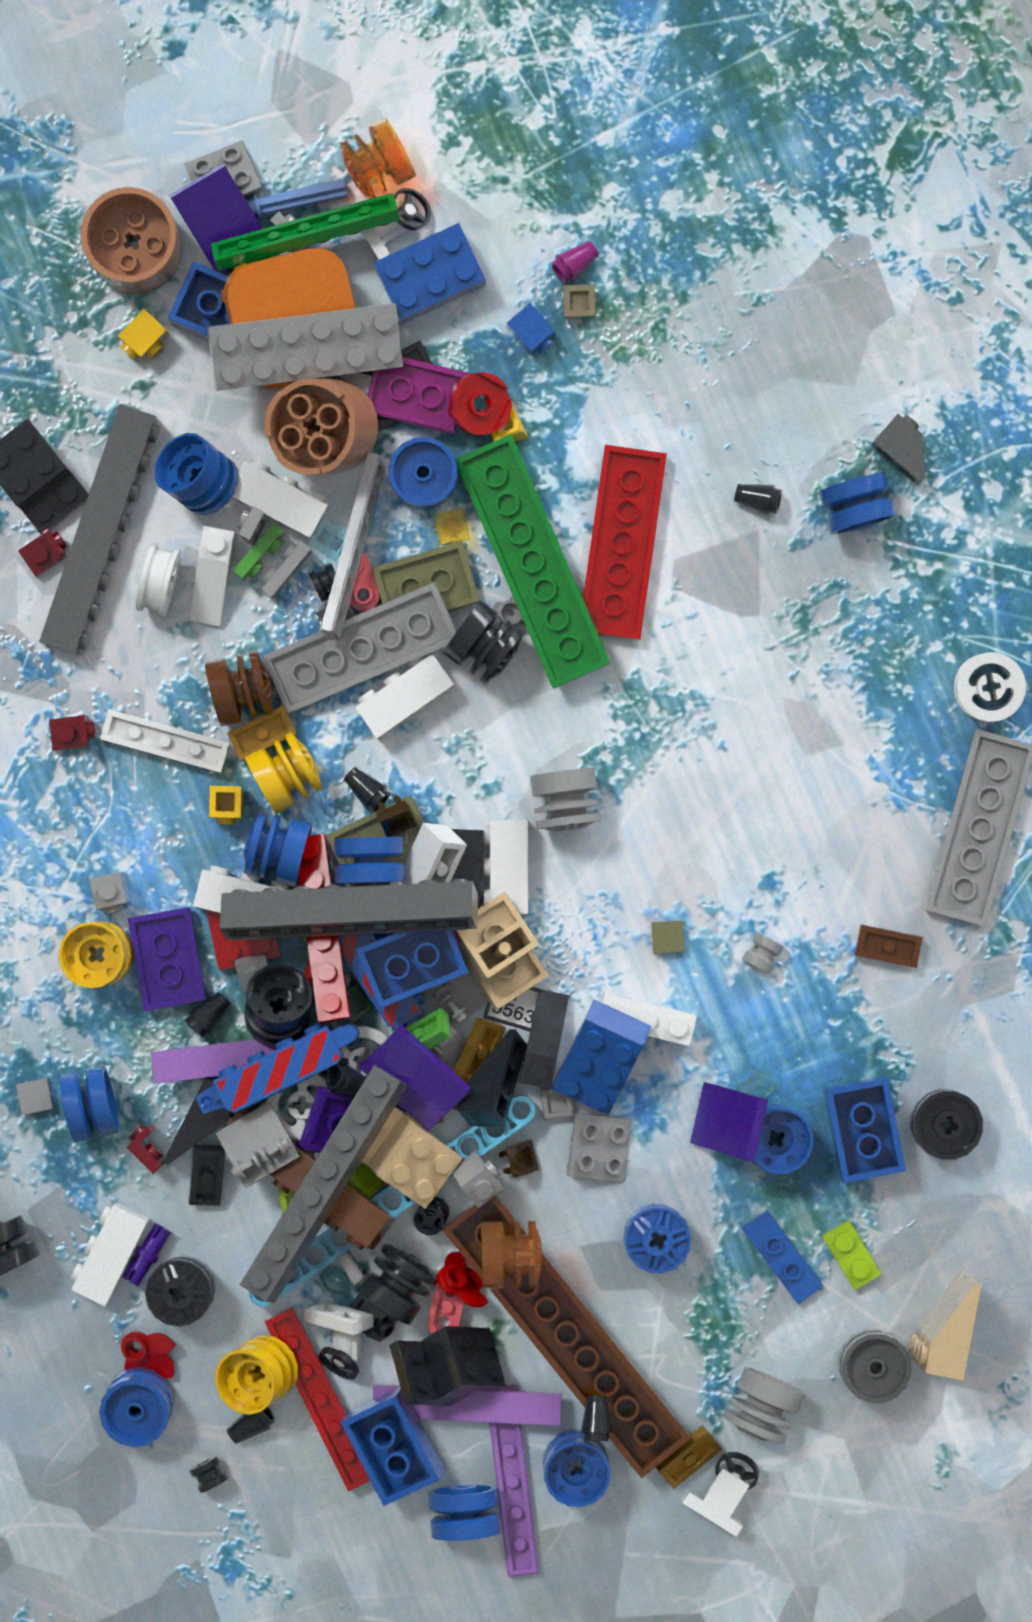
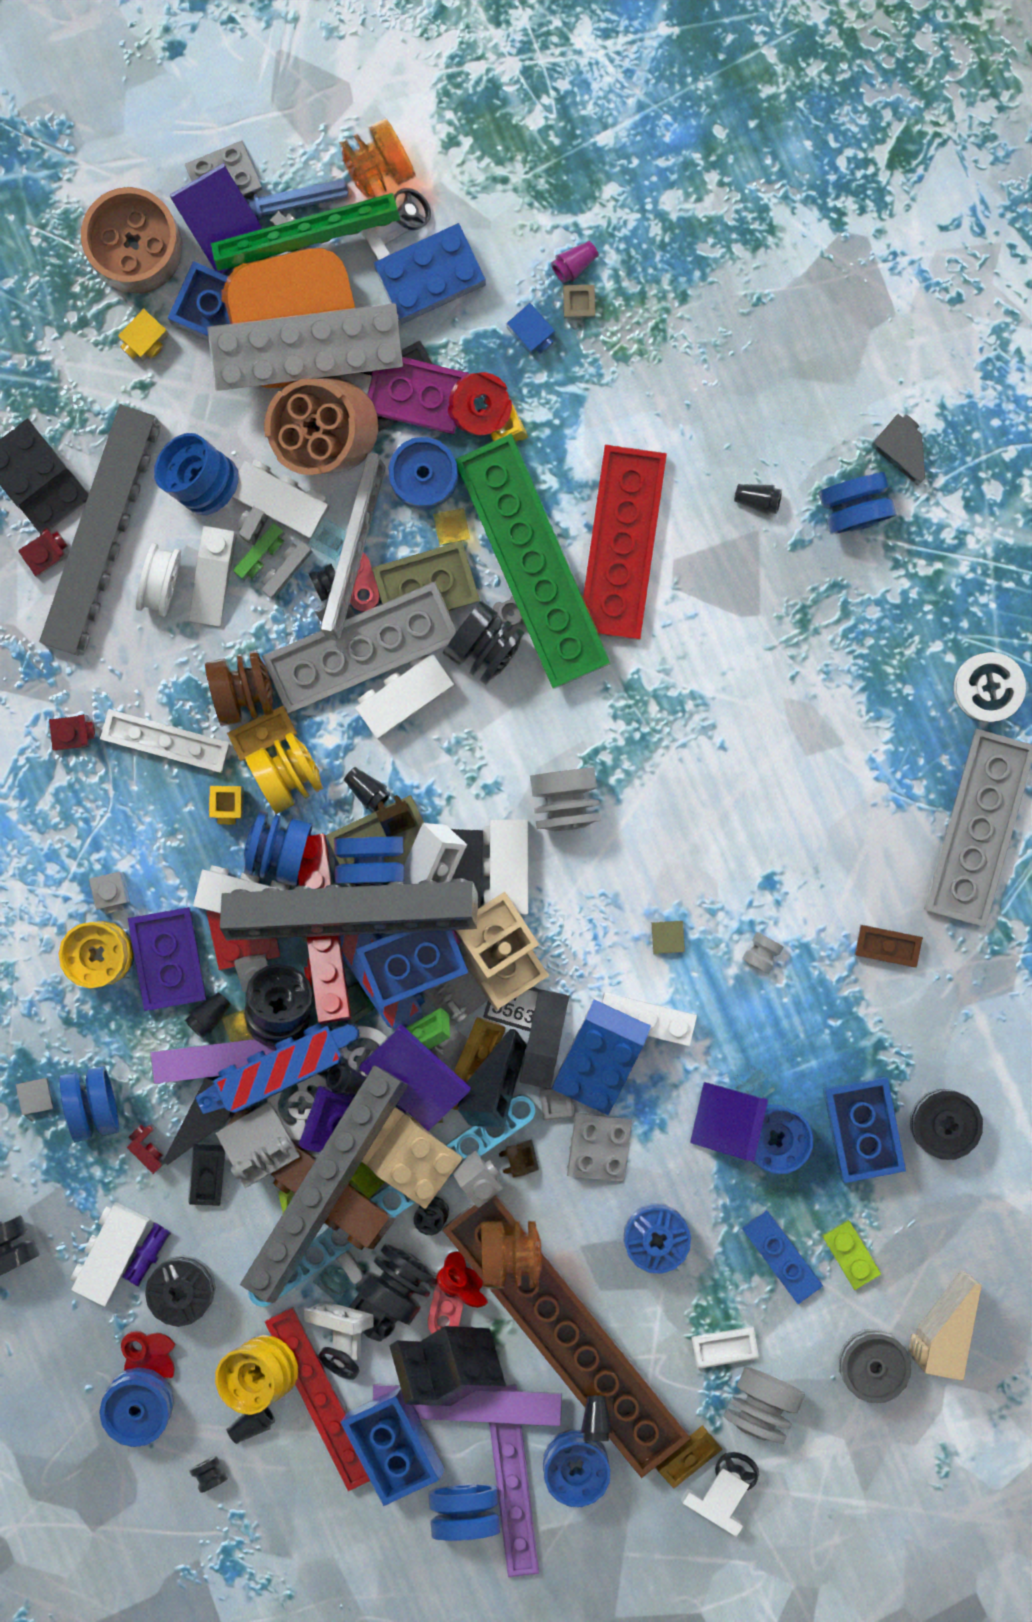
none -> clear yellow plate [221,1009,254,1042]
none -> white tile [691,1326,759,1369]

